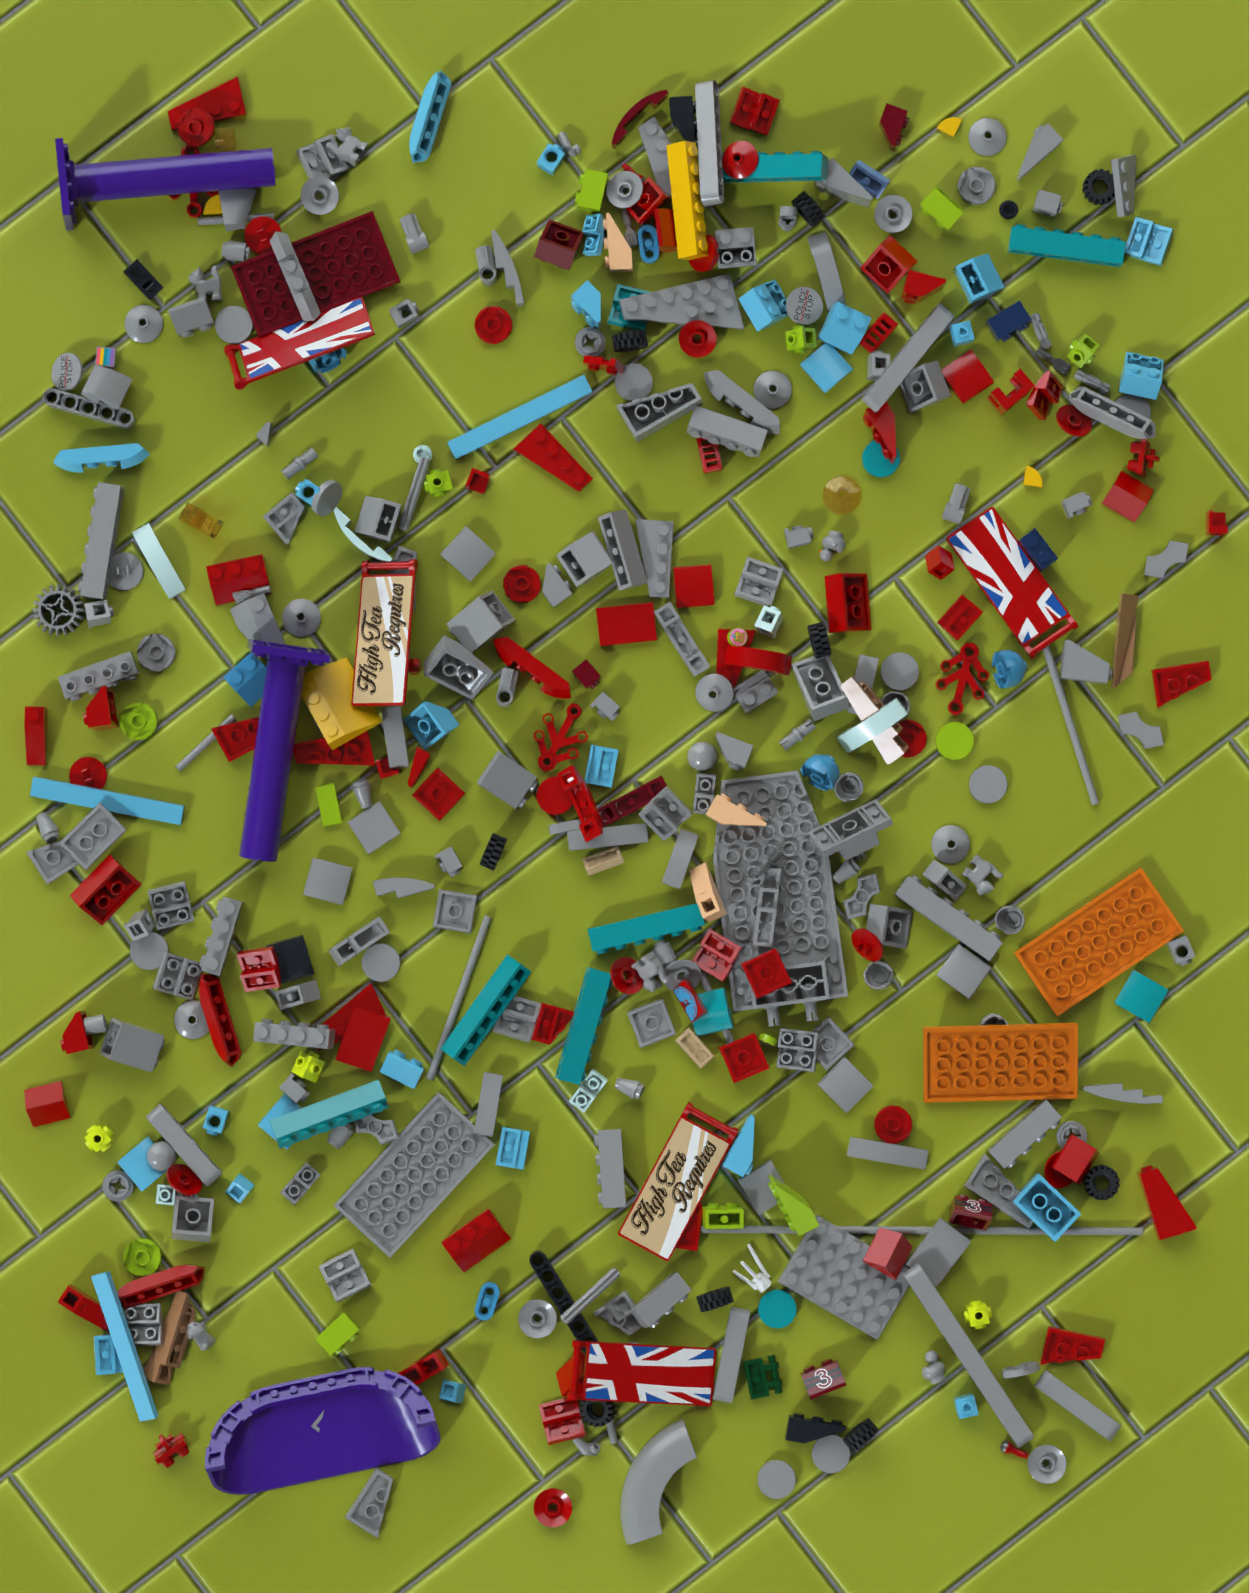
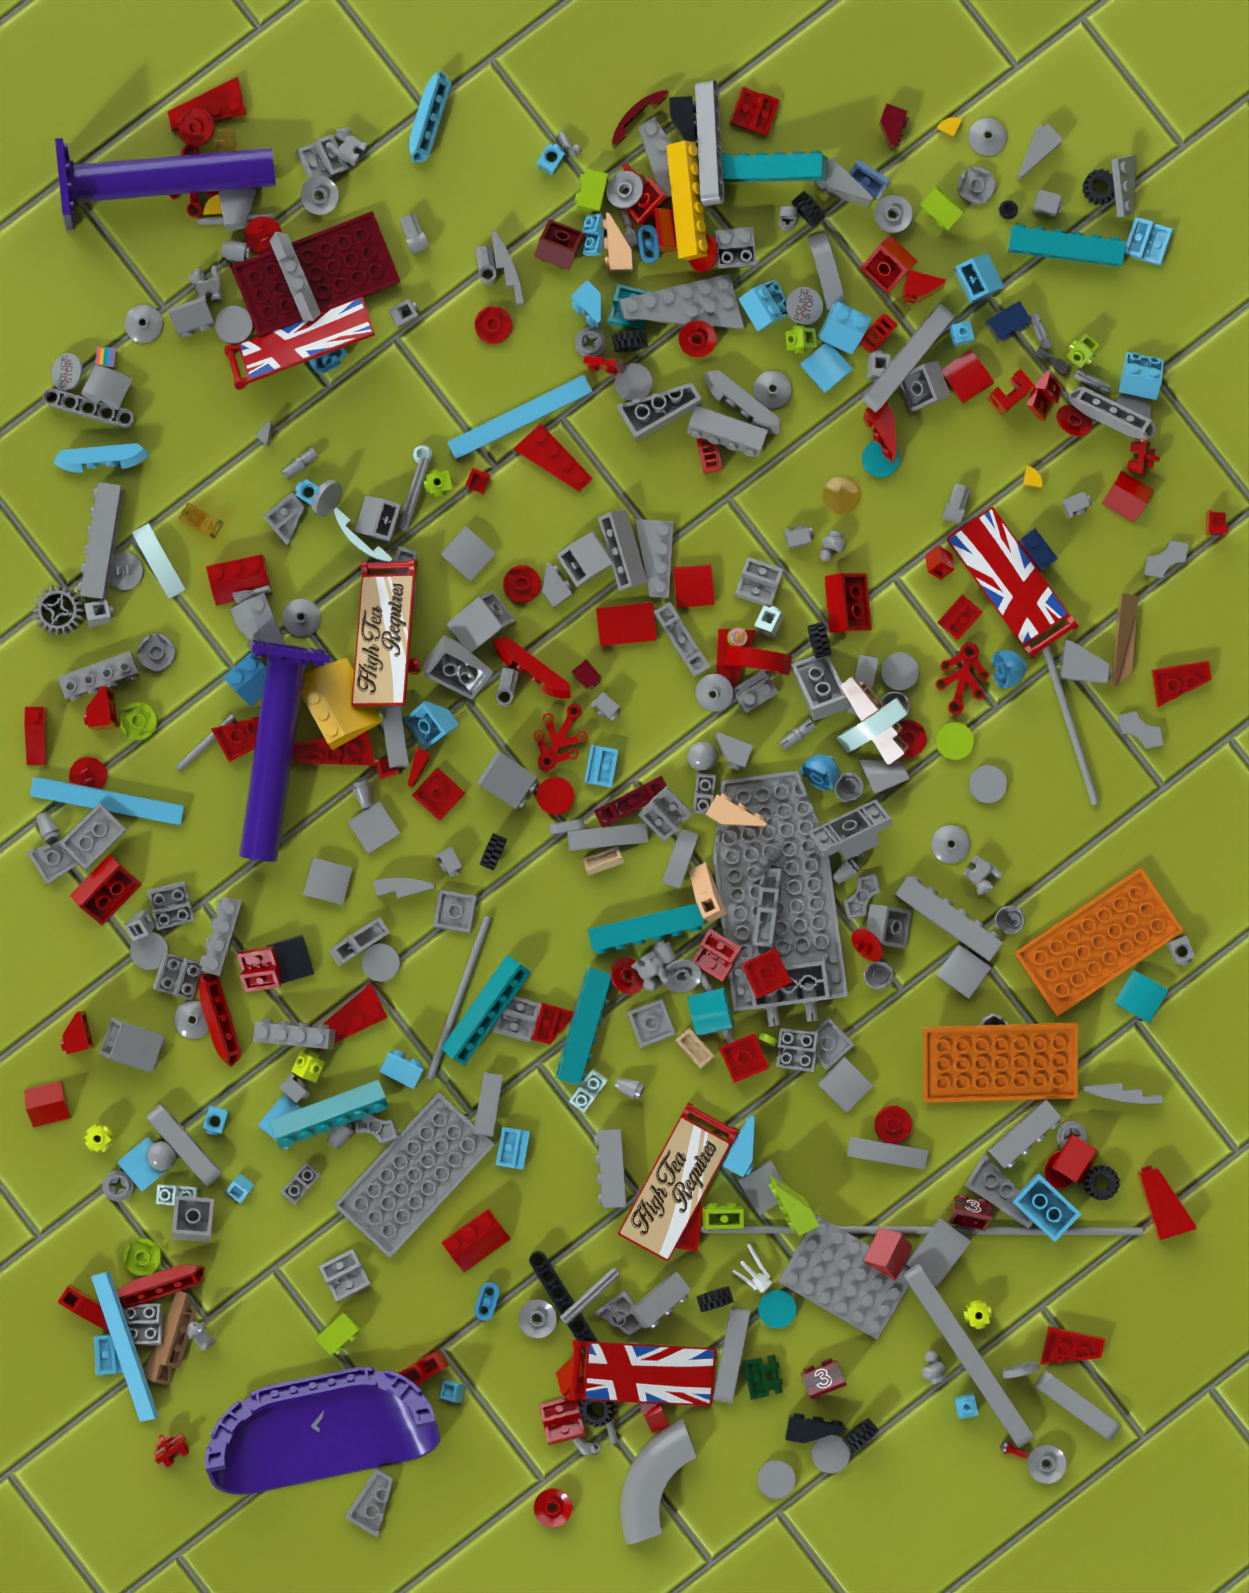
light grey piece [84,1015,108,1035] -> none
black slope [123,259,164,300] -> none
red dish [166,1164,202,1196] -> none
light grey slope [275,980,321,1010] -> none
lime slope [315,783,342,827] -> none
red tile [335,1005,391,1072] -> none
red slope [557,765,603,842] -> none
slope [673,979,708,1023] -> none
red dish [722,141,759,179] -> none
light grey slope [922,860,967,901] -> none
none -> red slope [639,1403,670,1433]
none -> light grey slope [859,759,909,794]

